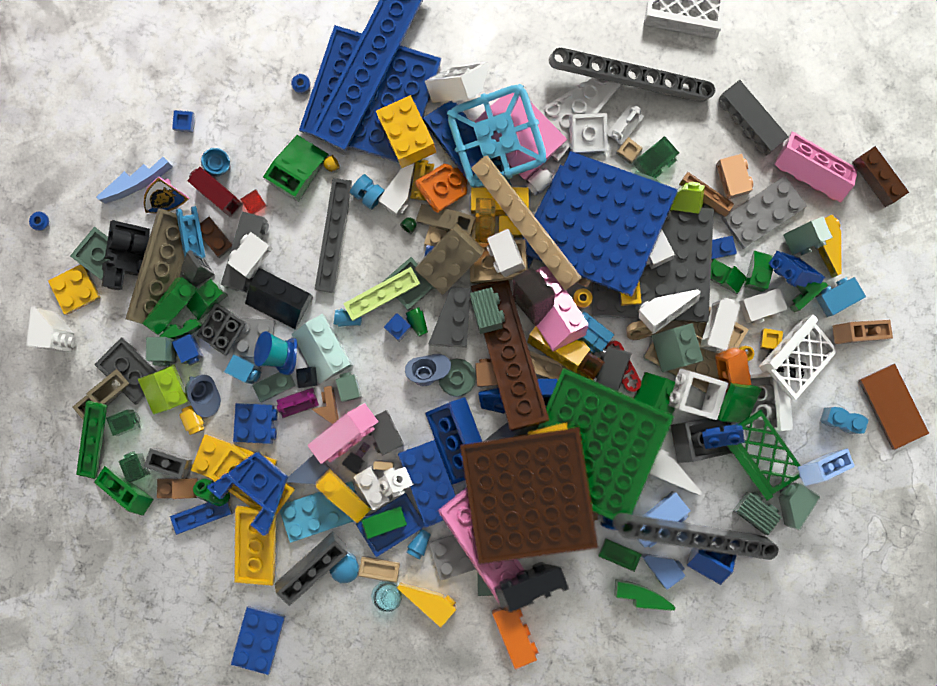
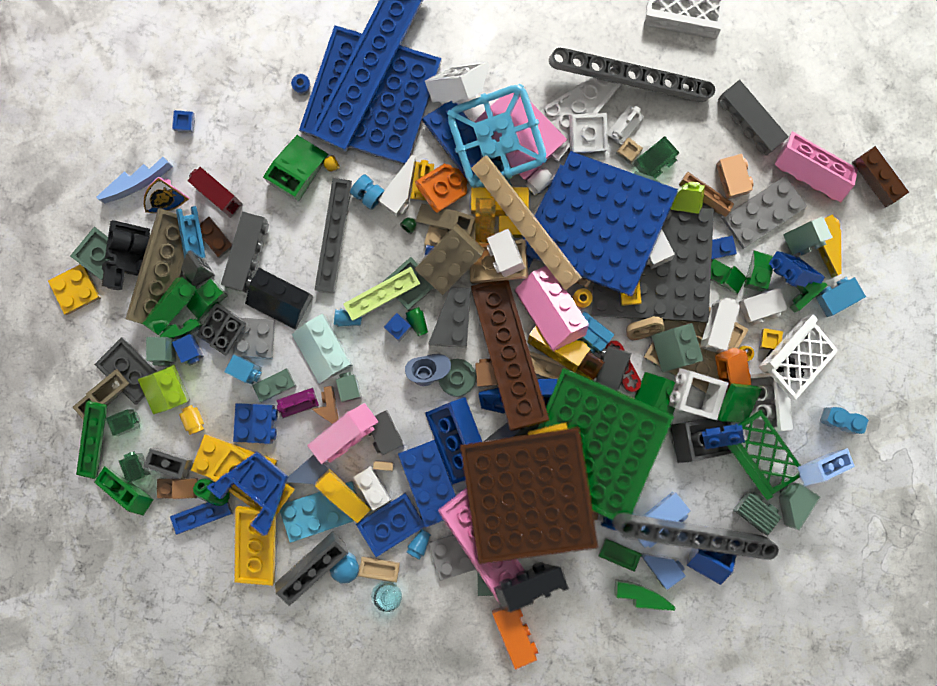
white slope [27,306,76,352] -> none
blue plate [29,212,49,231] -> none
sand blue piece [185,375,221,417] -> none
dark azure hair [201,148,230,177] -> none
white brick [227,232,273,279] -> none
blue plate [231,606,285,675] -> none
clear red tile [240,189,267,214] -> none
blue hat [254,331,297,375] -> none
black plate [296,367,317,388] -> none
black piece [342,442,371,474] -> none
green slope [361,506,407,539] -> none
yellow brick [376,95,436,168] -> none
white brick [378,467,413,498] -> none
yellow slope [397,582,457,628] -> none
sand green brick [470,287,505,334] -> none
clear smoke slope [513,267,556,326] -> none
white slope [639,290,701,334] -> none
white slope [650,449,702,495] -> none
medium nougat slope [832,320,893,344] -> none
dark orange tile [859,364,929,450] -> none

